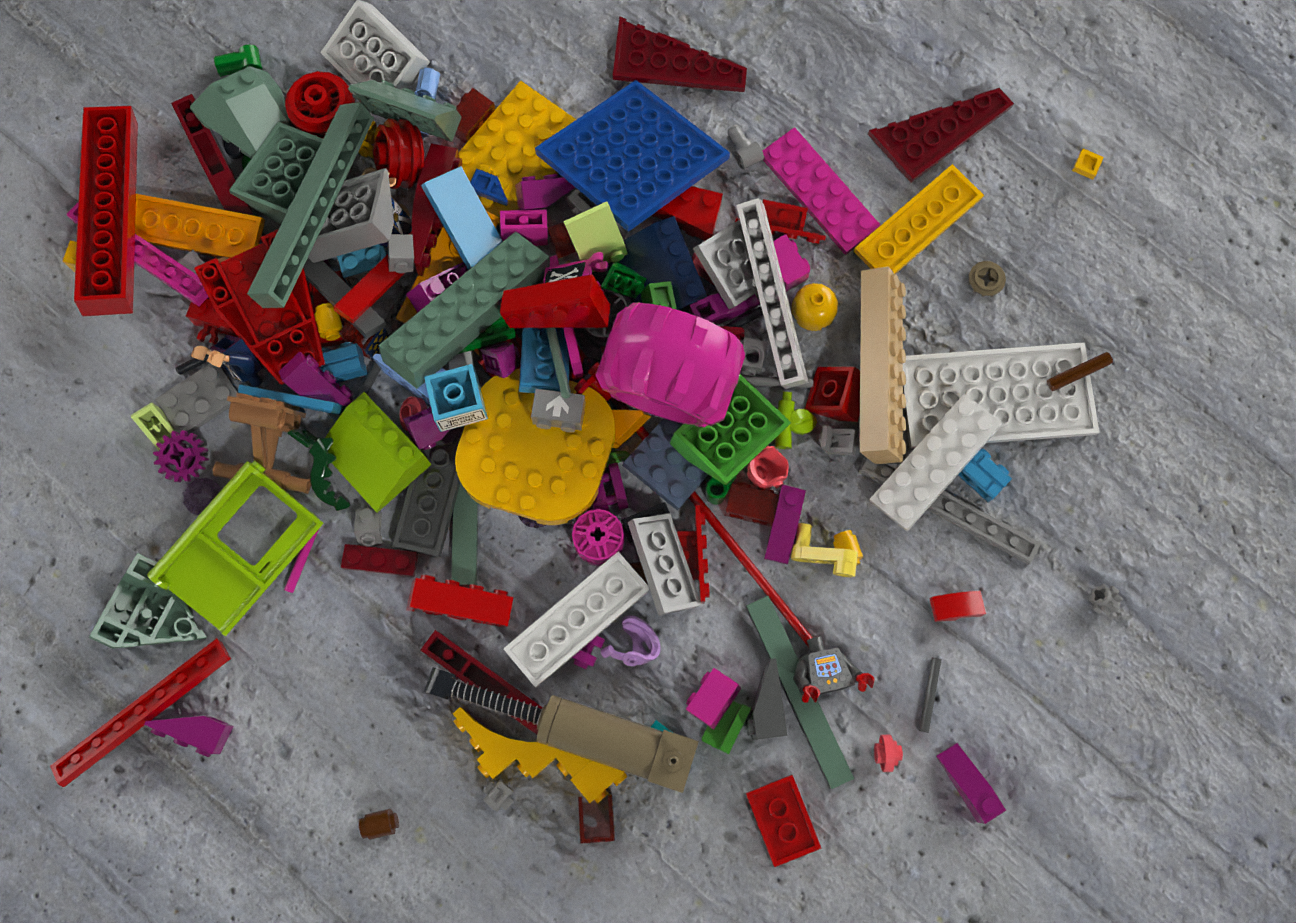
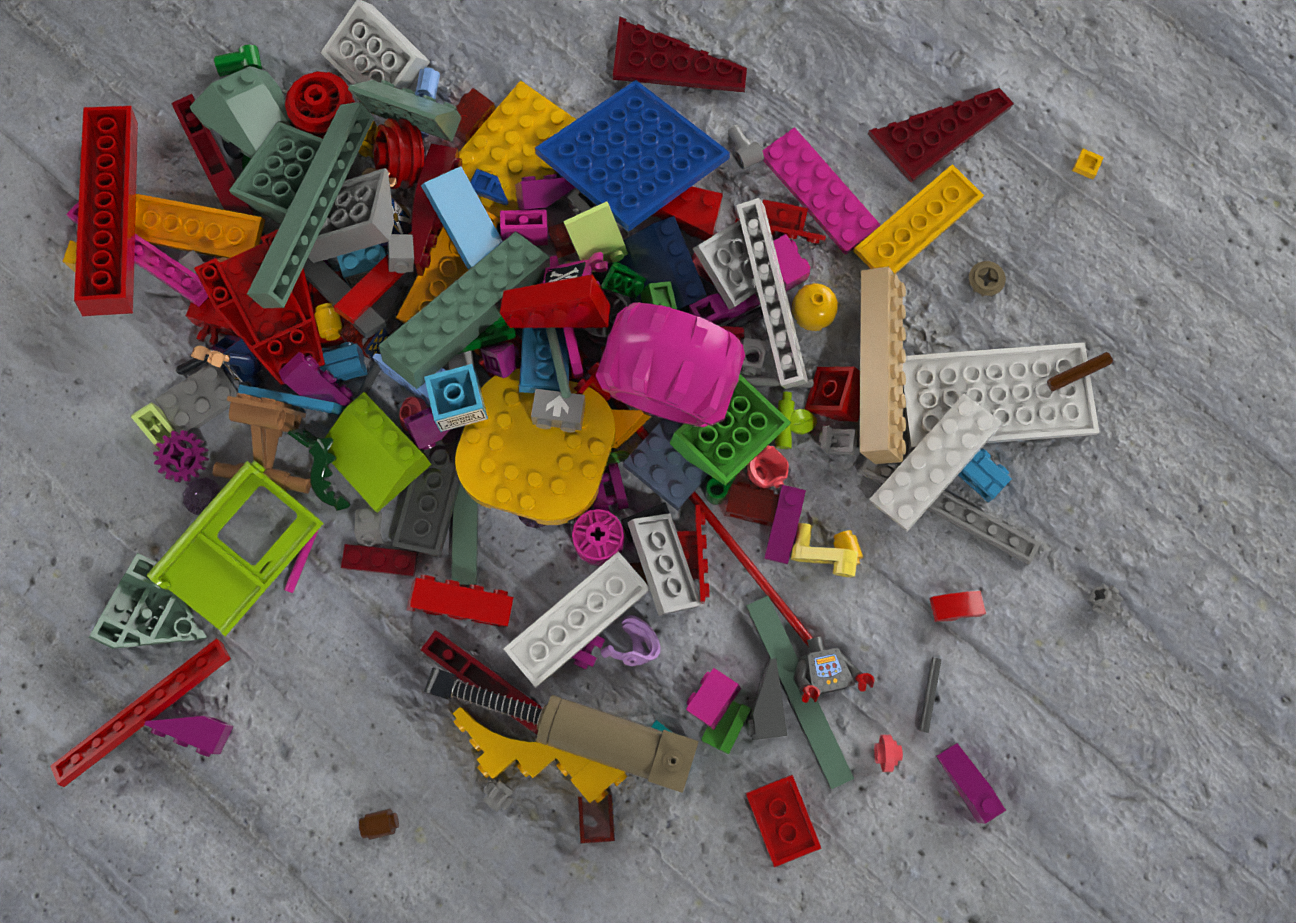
magenta slope [406,262,471,313] -> none

